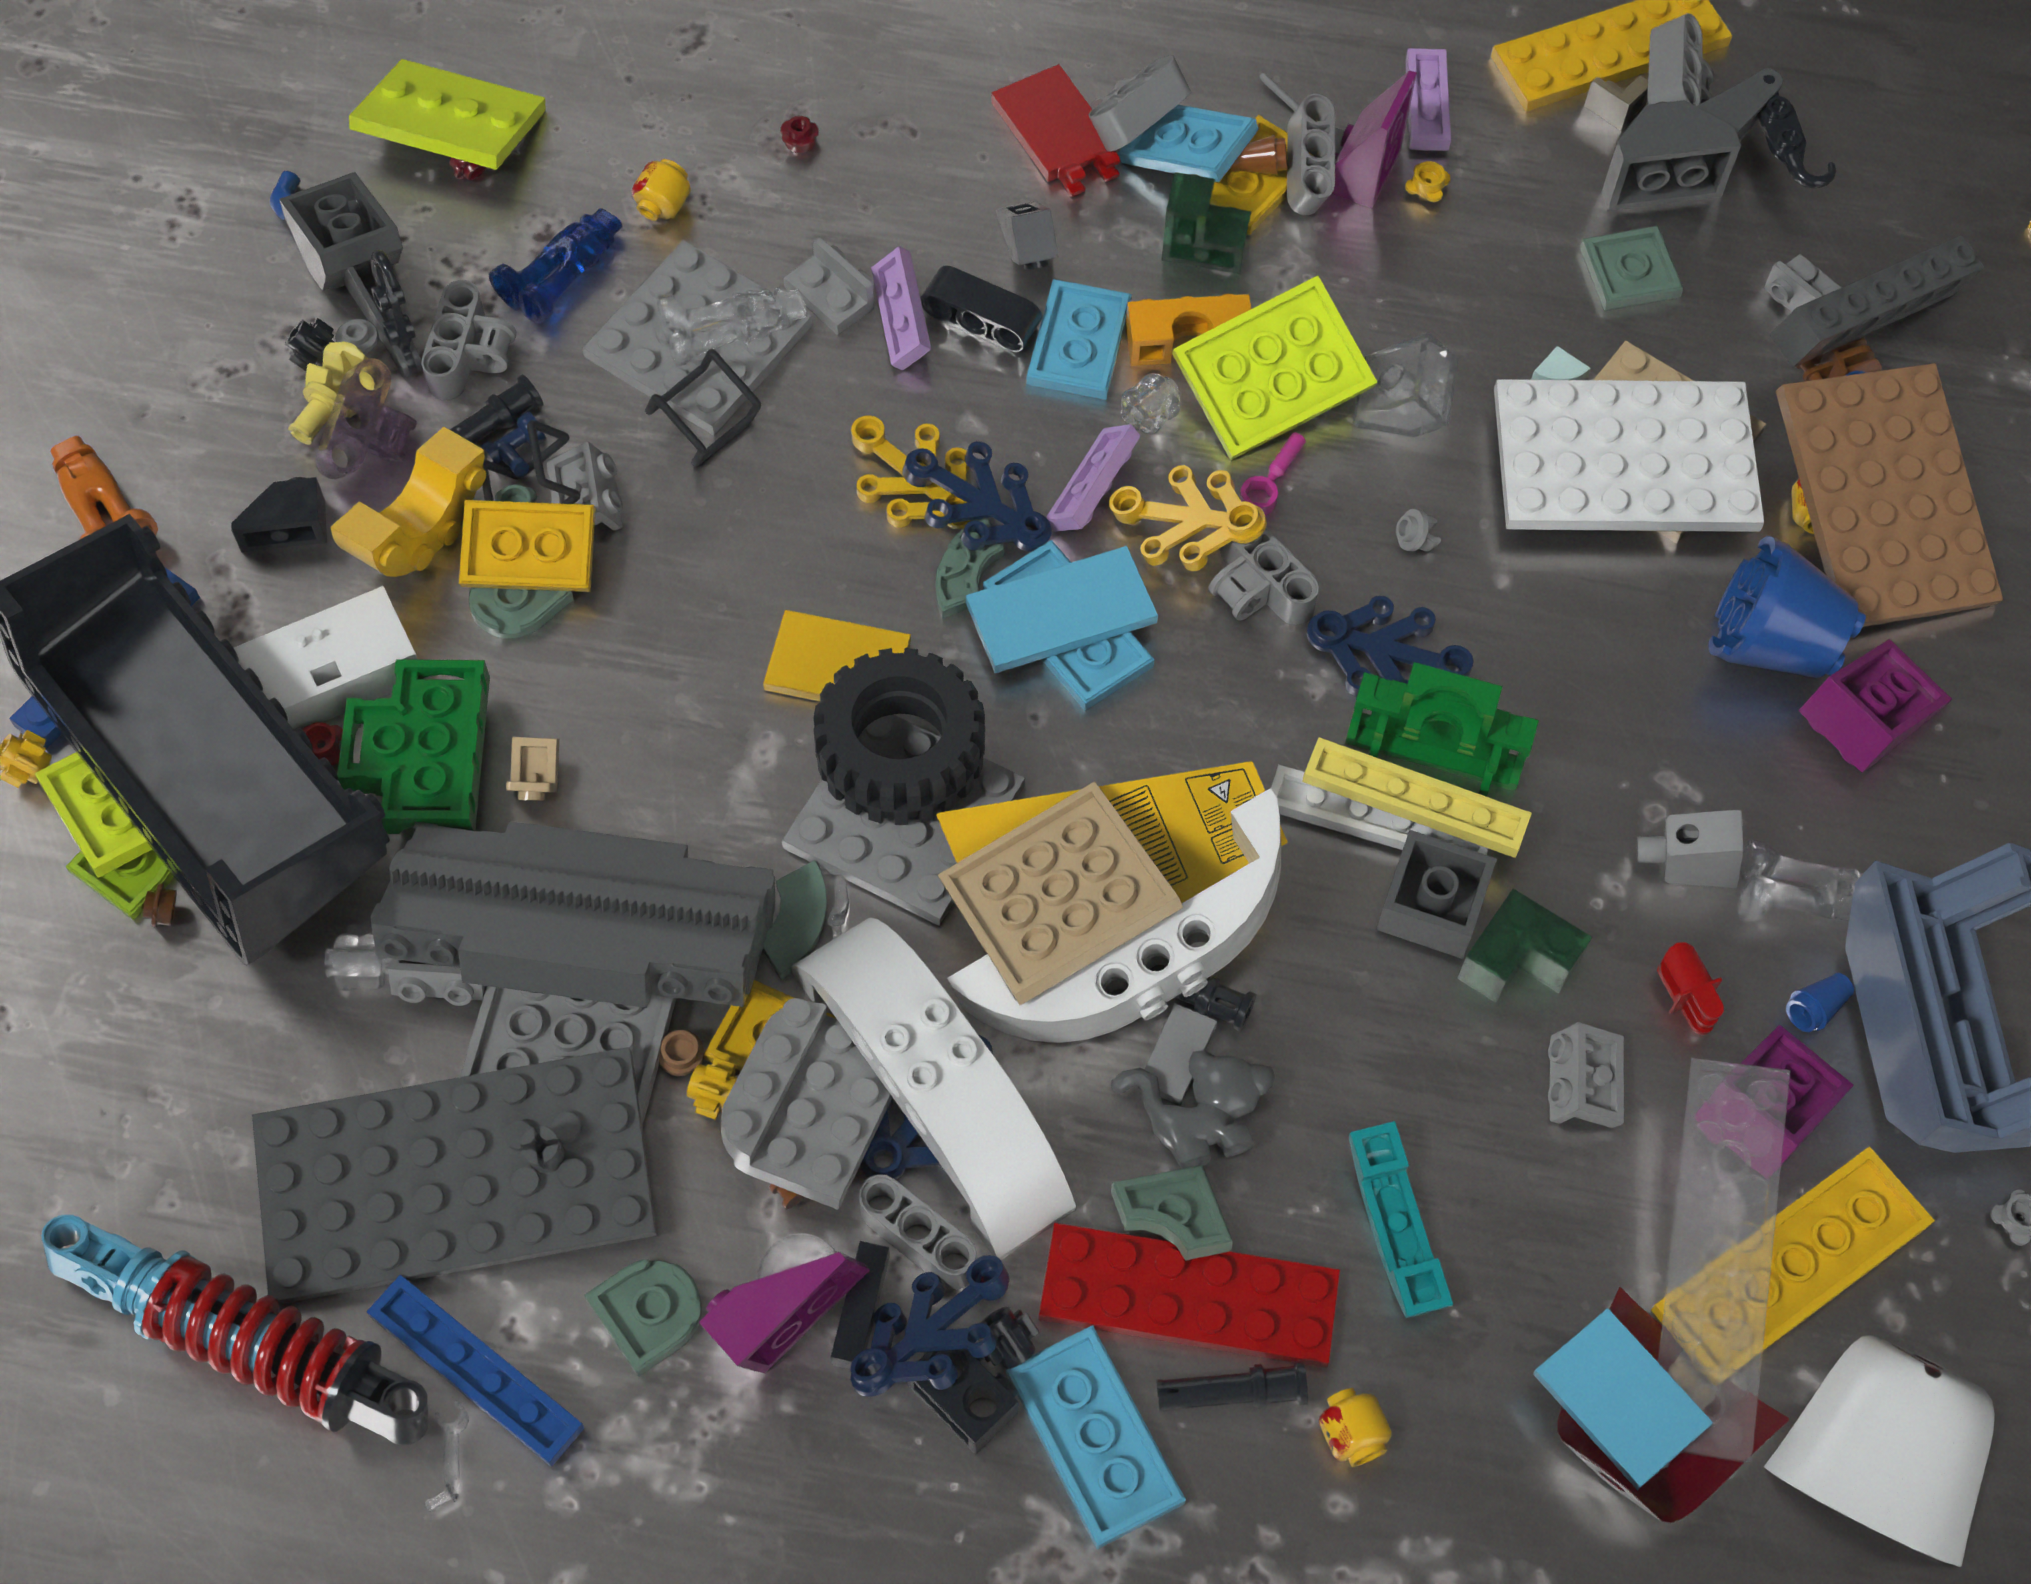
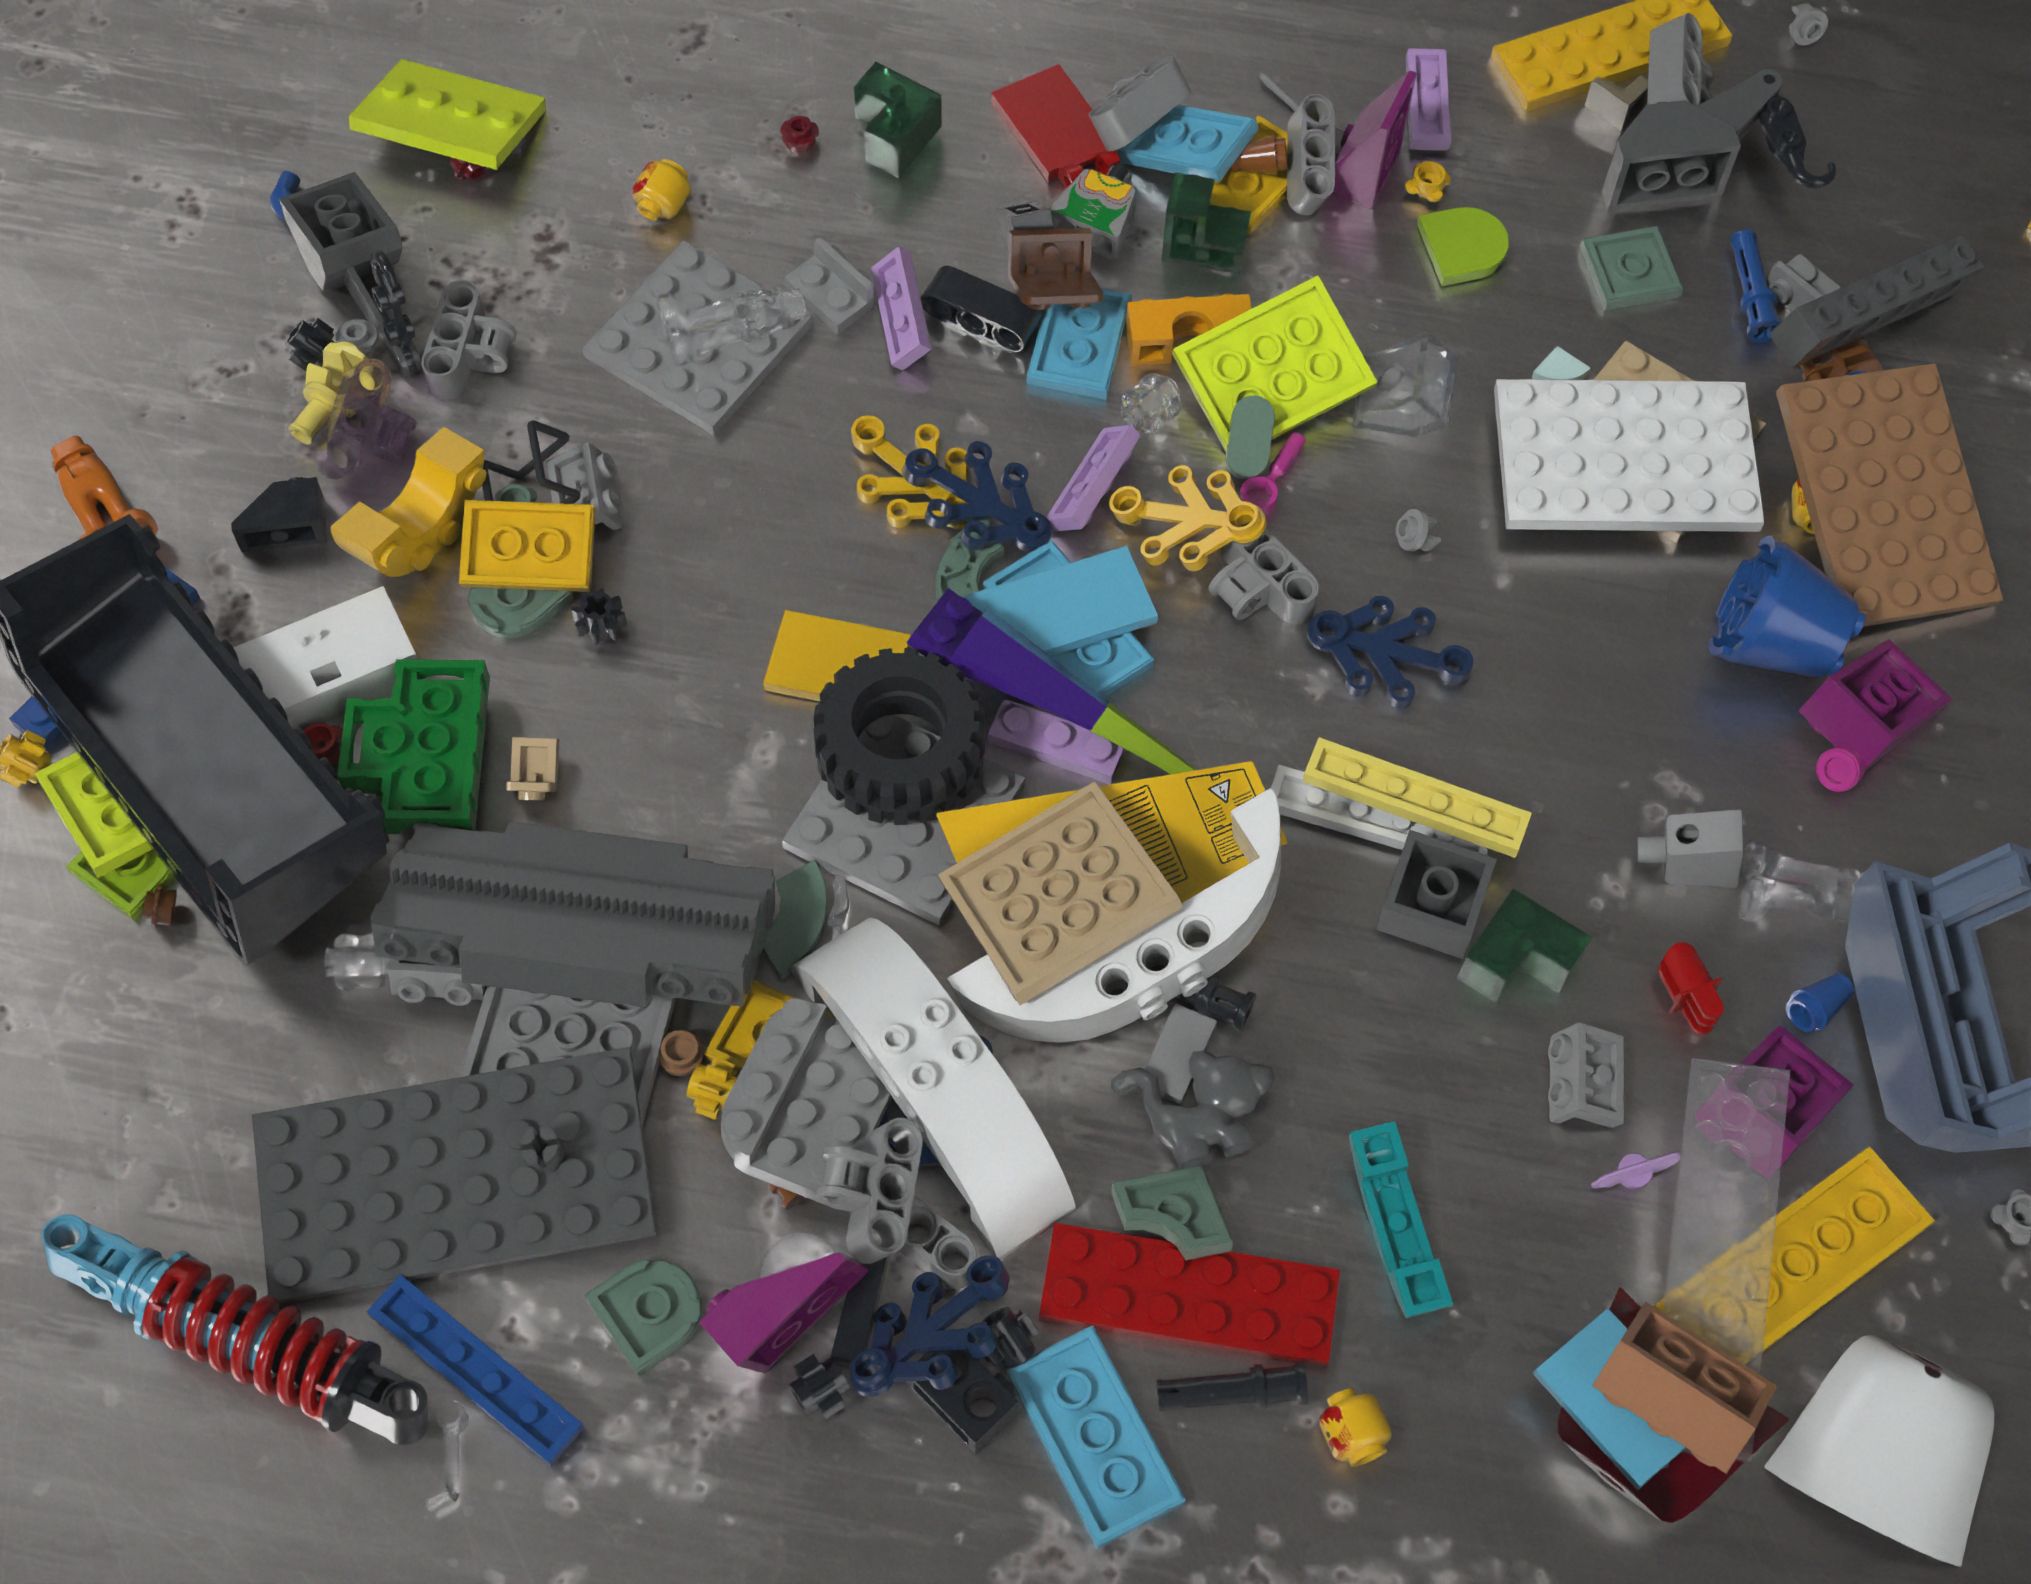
black pin [450,374,544,444] -> none
dark blue piece [481,412,546,476] -> none
clear blue piece [488,208,623,323] -> none
black piece [645,349,761,467] -> none
green piece [1345,662,1539,797] -> none
none -> black gear [571,588,627,645]
none -> black gear [788,1354,850,1420]
none -> light grey piece [815,1118,922,1264]
none -> clear green brick [854,61,942,178]
none -> dark purple plate [907,588,1197,774]
none -> lavender plate [988,698,1126,784]
none -> reddish brown bracket [1008,228,1103,310]
none -> torso [1050,165,1137,262]
none -> sand green tile [1226,395,1275,480]
none -> lime tile [1417,207,1509,287]
none -> lavender piece [1591,1151,1681,1189]
none -> nougat slope [1592,1301,1777,1473]
none -> blue pin [1730,229,1782,344]
none -> light grey plate [1789,3,1828,46]
none -> dark pink tile [1816,746,1865,792]

